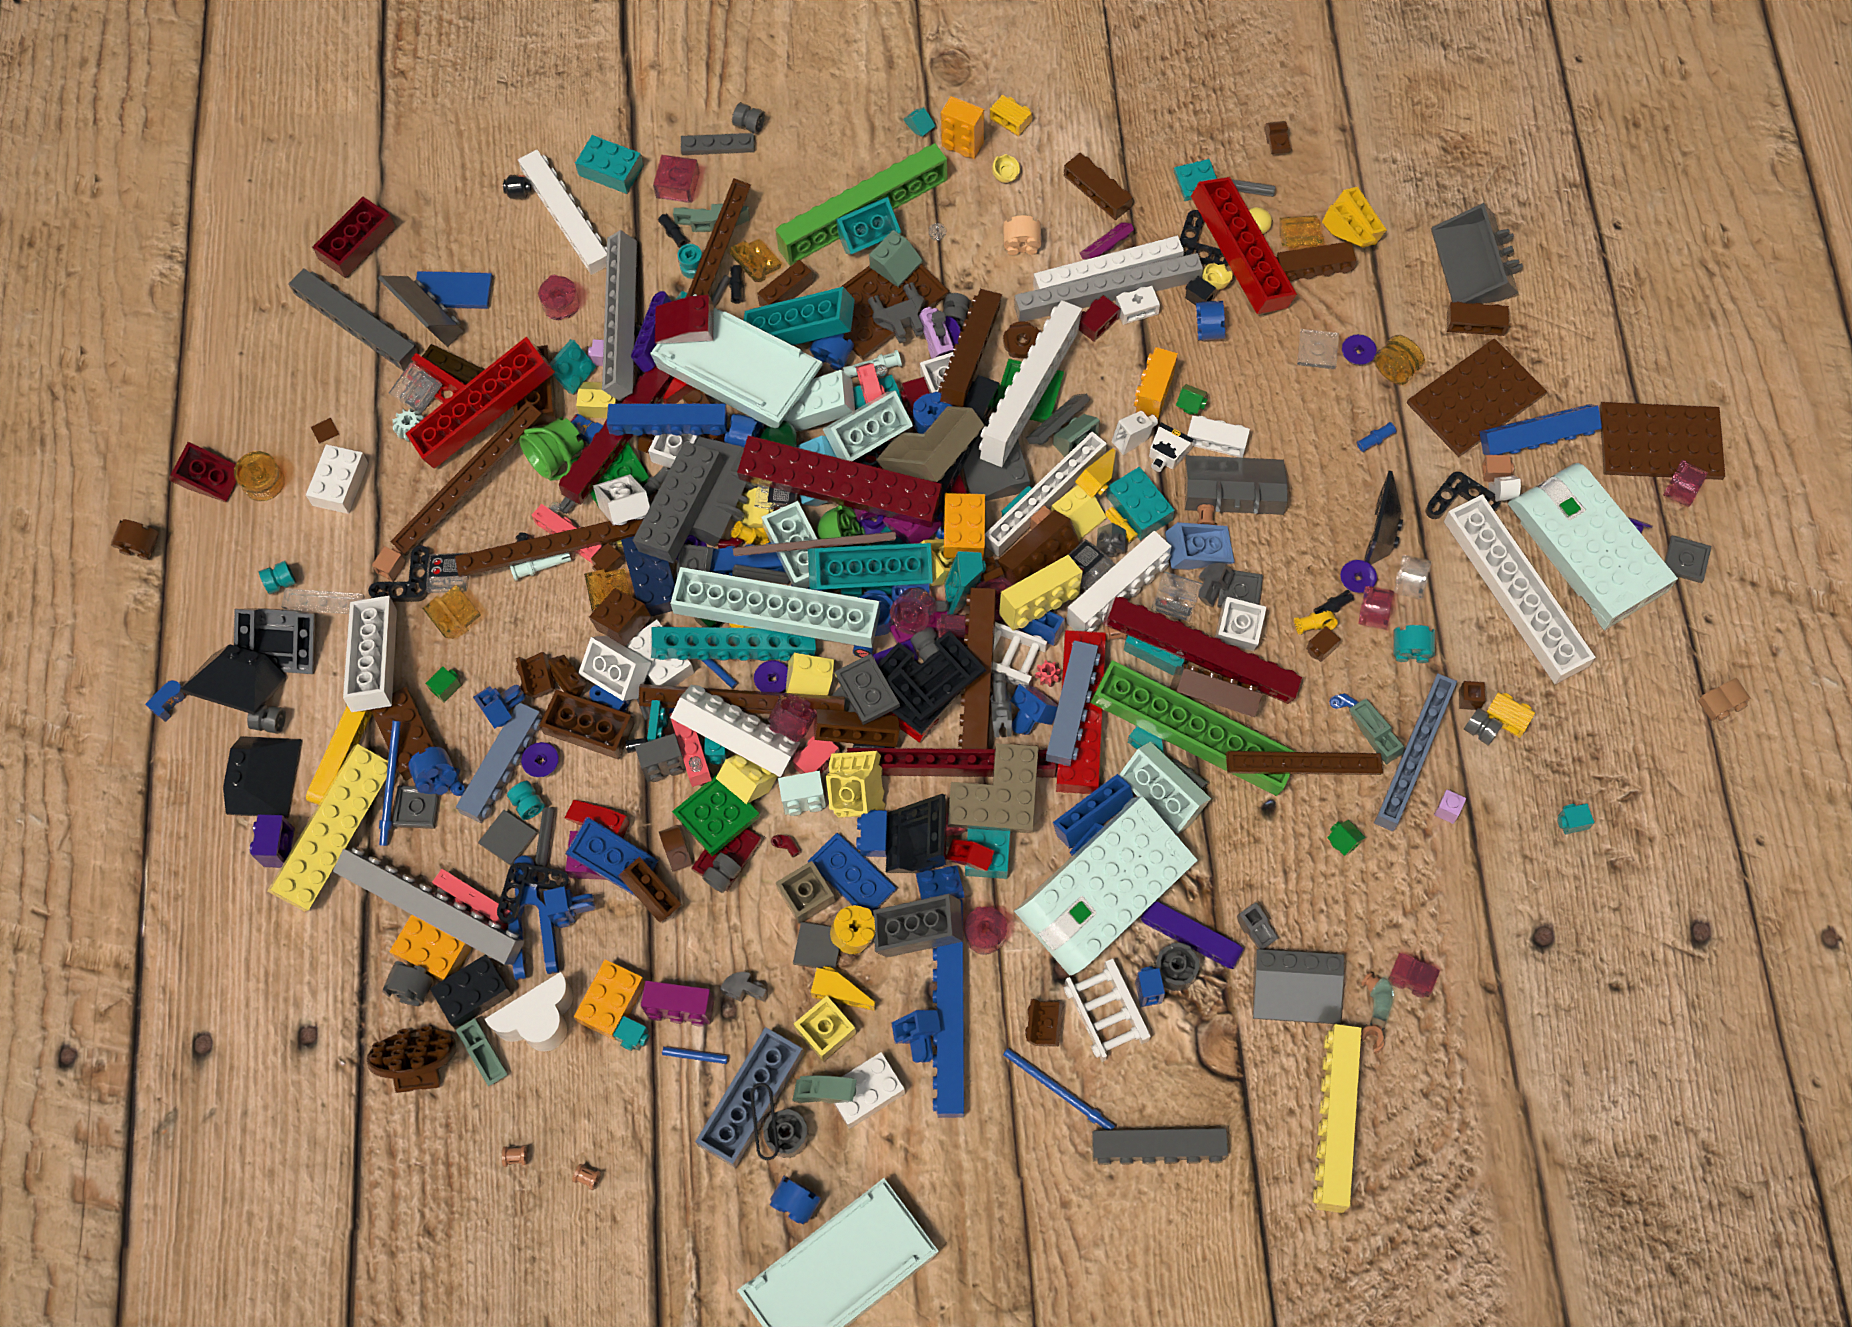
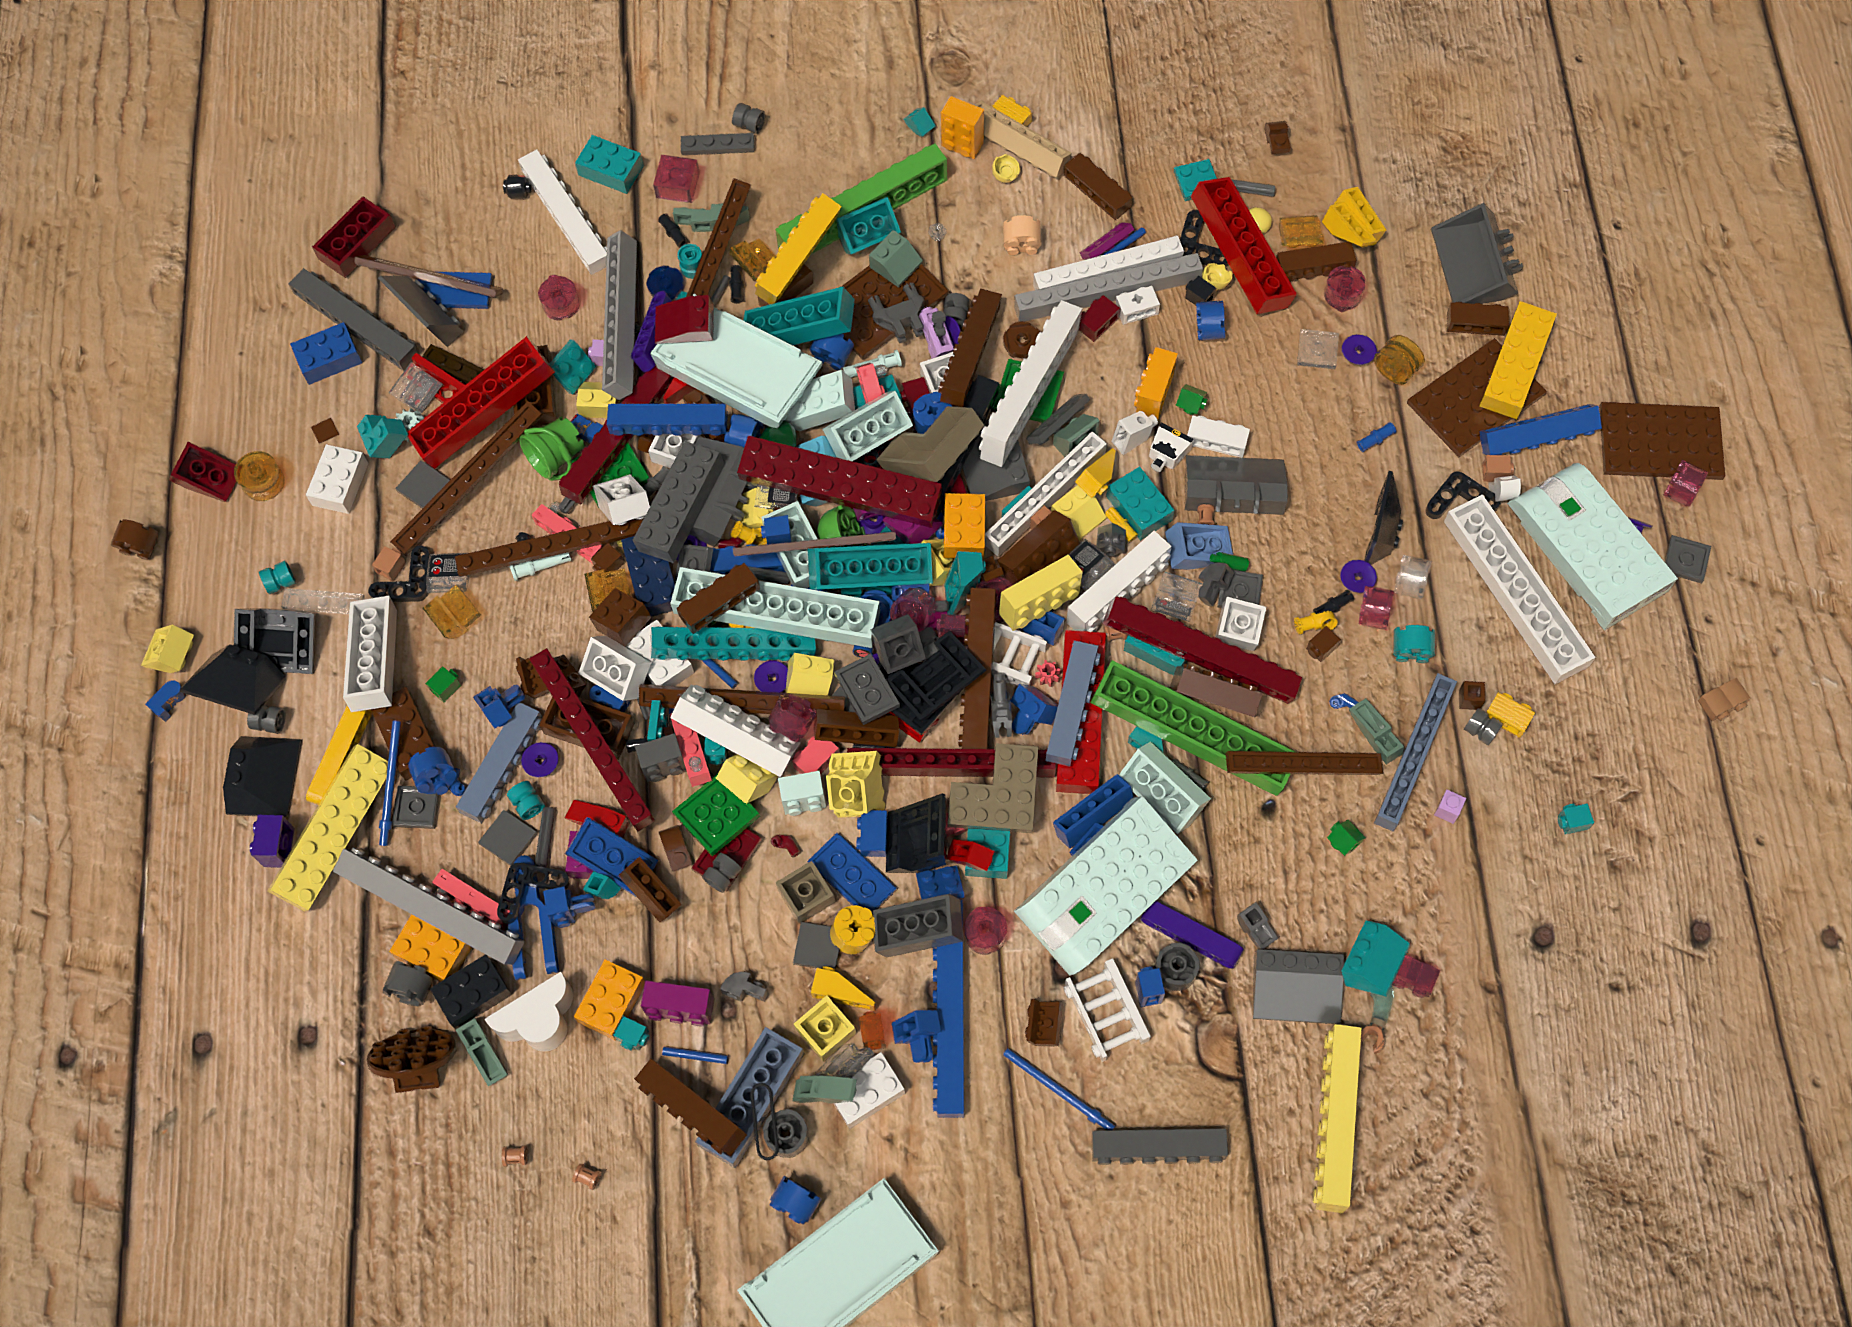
none -> light yellow slope [141,625,194,673]
none -> blue brick [290,322,362,385]
none -> reddish brown tile [354,255,503,297]
none -> teal brick [357,414,408,458]
none -> dark grey tile [395,460,450,508]
none -> dark red brick [529,648,655,832]
none -> teal brick [583,871,621,899]
none -> reddish brown brick [634,1058,747,1157]
none -> clear blue tile [646,266,684,299]
none -> reddish brown brick [676,563,760,634]
none -> yellow brick [755,193,842,304]
none -> blue brick [761,515,791,544]
none -> clear slope [815,1042,874,1078]
none -> clear orange brick [859,1011,886,1052]
none -> flat silver brick [870,614,926,674]
none -> tan brick [974,101,1072,177]
none -> blue bar [1101,227,1146,256]
none -> green cylinder [1210,552,1249,572]
none -> clear pink brick [1323,266,1365,312]
none -> teal slope [1341,920,1410,997]
none -> yellow brick [1479,301,1557,419]

